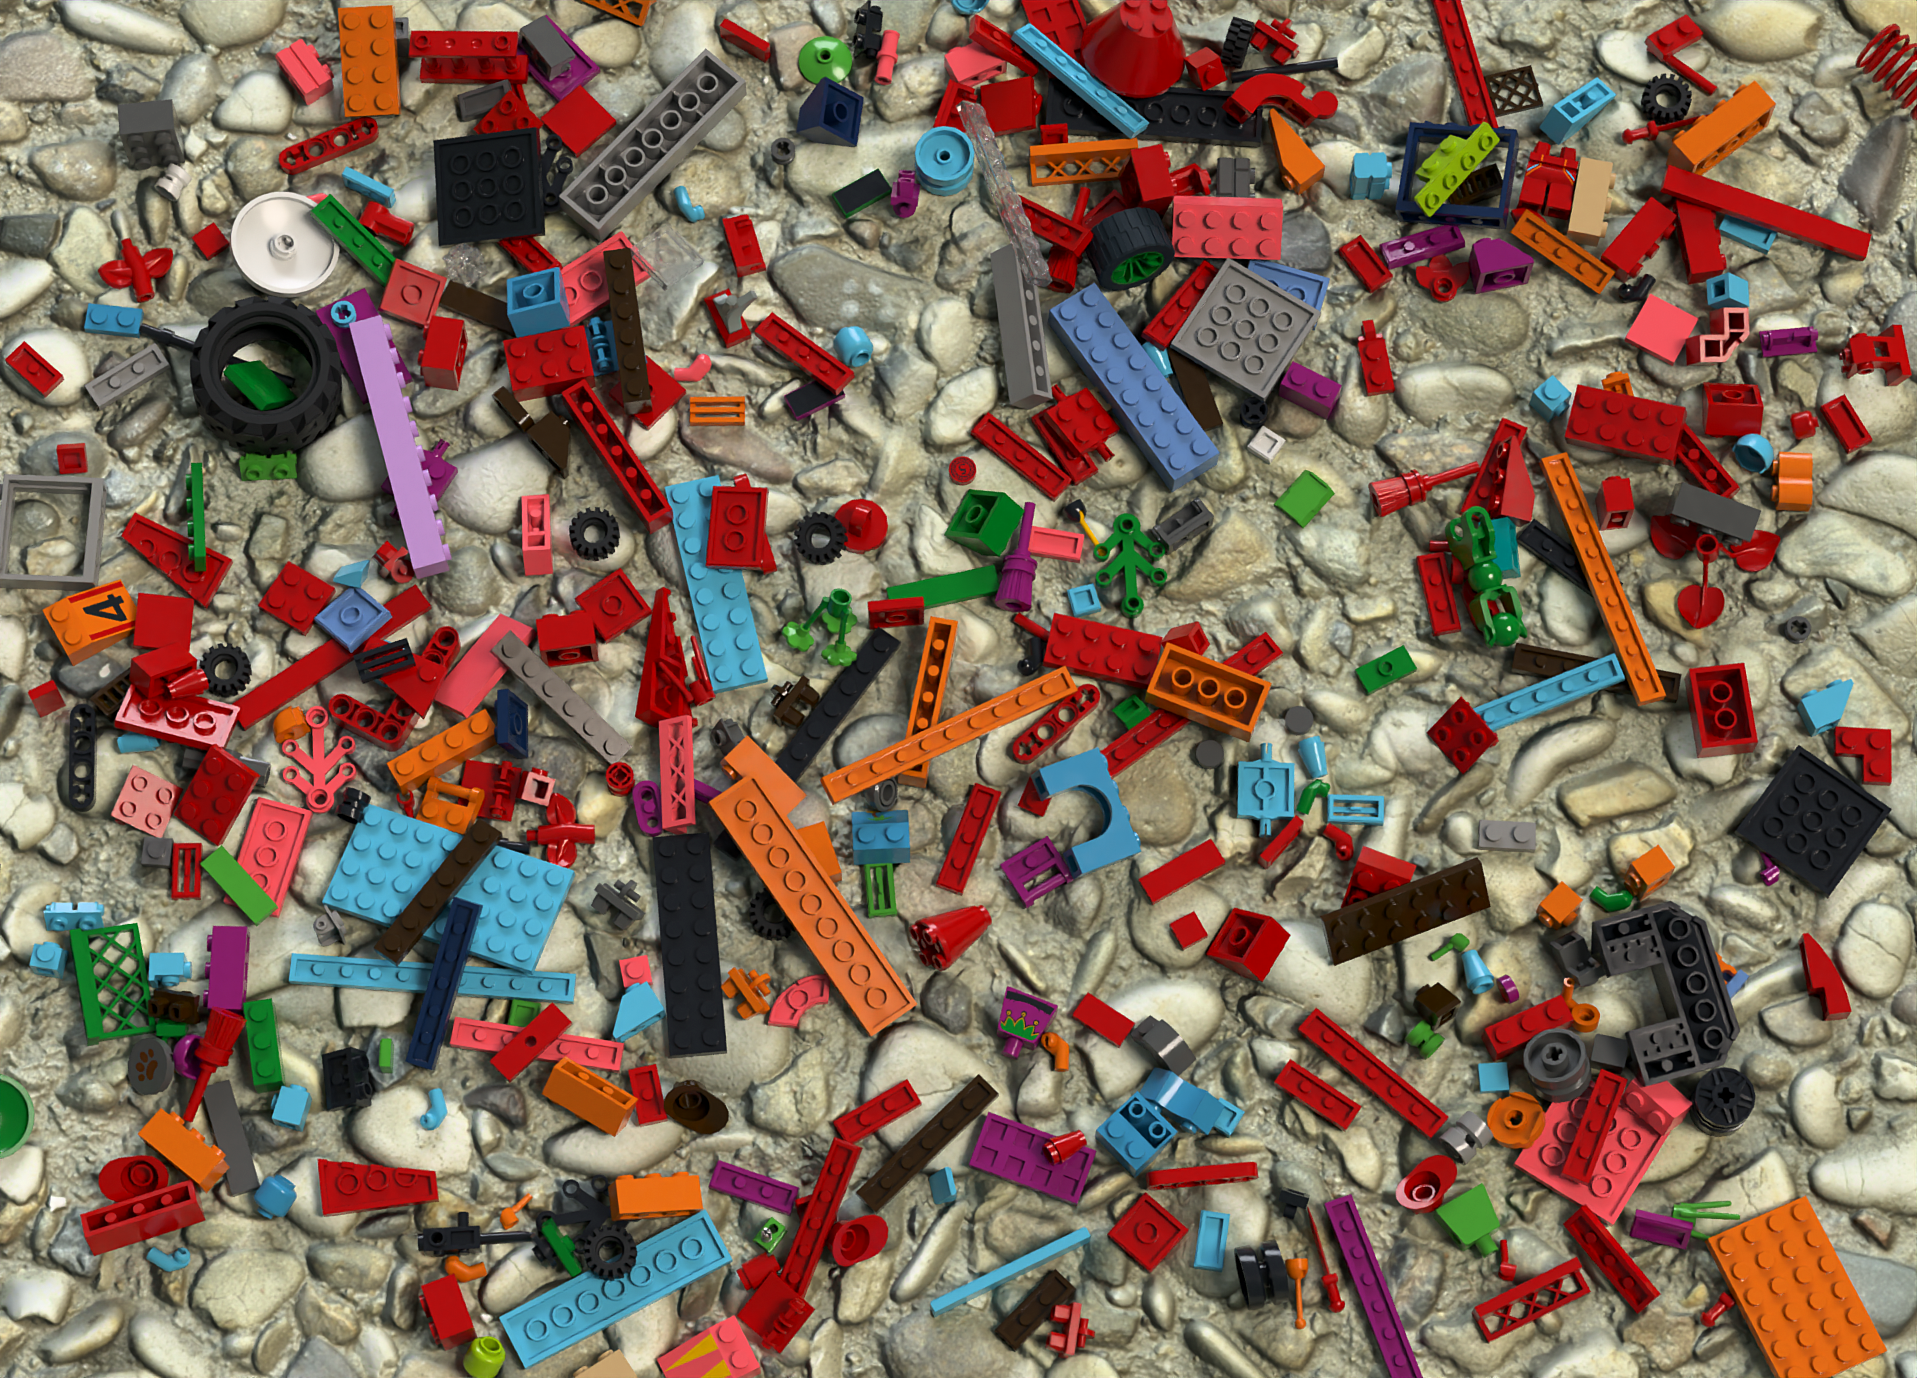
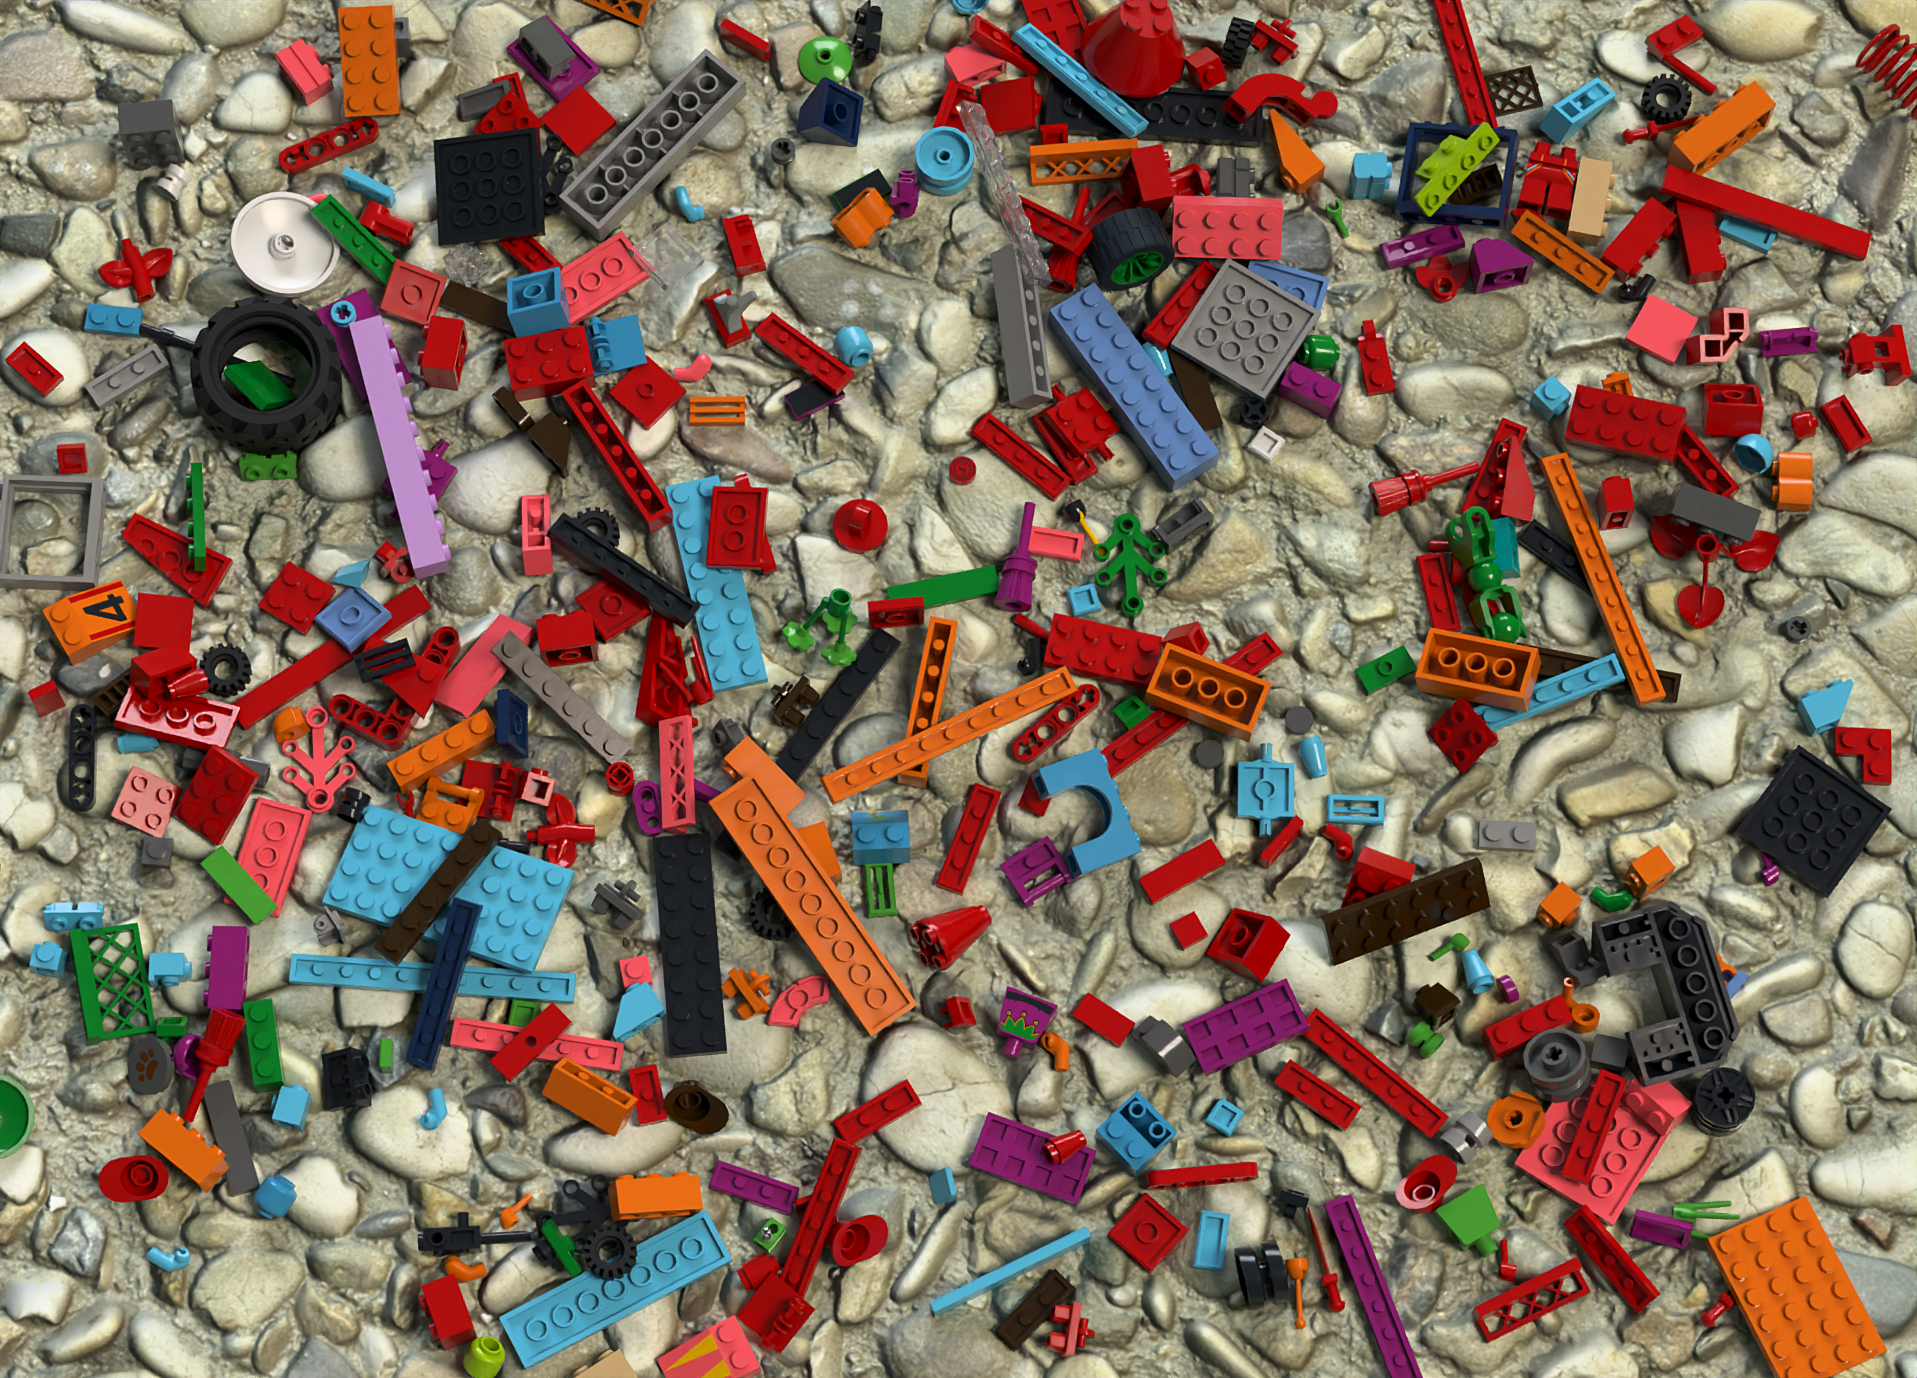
red brick [80,1179,206,1256] -> none
dark brown hips [148,988,200,1025] -> none
red tile [171,843,203,900] -> none
red tile [191,222,230,261] -> none
red wing [317,1159,439,1217] -> none
red fence [409,31,529,84] -> none
dark brown brick [603,248,653,415] -> none
black tyre [794,512,848,565] -> none
dark brown plate [856,1074,999,1215] -> none
dark grey brick [860,777,898,812] -> none
coral pin [874,30,900,85] -> none
green slope [944,489,1025,557] -> none
dark azure brick [1139,1067,1225,1135] -> none
black bar [1231,57,1338,83] -> none
bright green piece [1273,470,1335,528] -> none
green arm [1295,779,1331,815] -> none
red tile [1338,235,1393,293] -> none
medium azure tile [1477,1062,1509,1094] -> none
red brick [1684,663,1758,758] -> none
medium azure brick [1706,272,1750,309] -> none
red slope [1798,933,1852,1021] -> none
none -> black plate [546,512,701,630]
none -> orange brick [829,187,894,249]
none -> red tile [940,996,977,1029]
none -> magenta plate [1182,978,1310,1076]
none -> green head [1298,335,1340,371]
none -> bright green hand [1326,199,1350,238]
none -> orange brick [1415,627,1541,713]

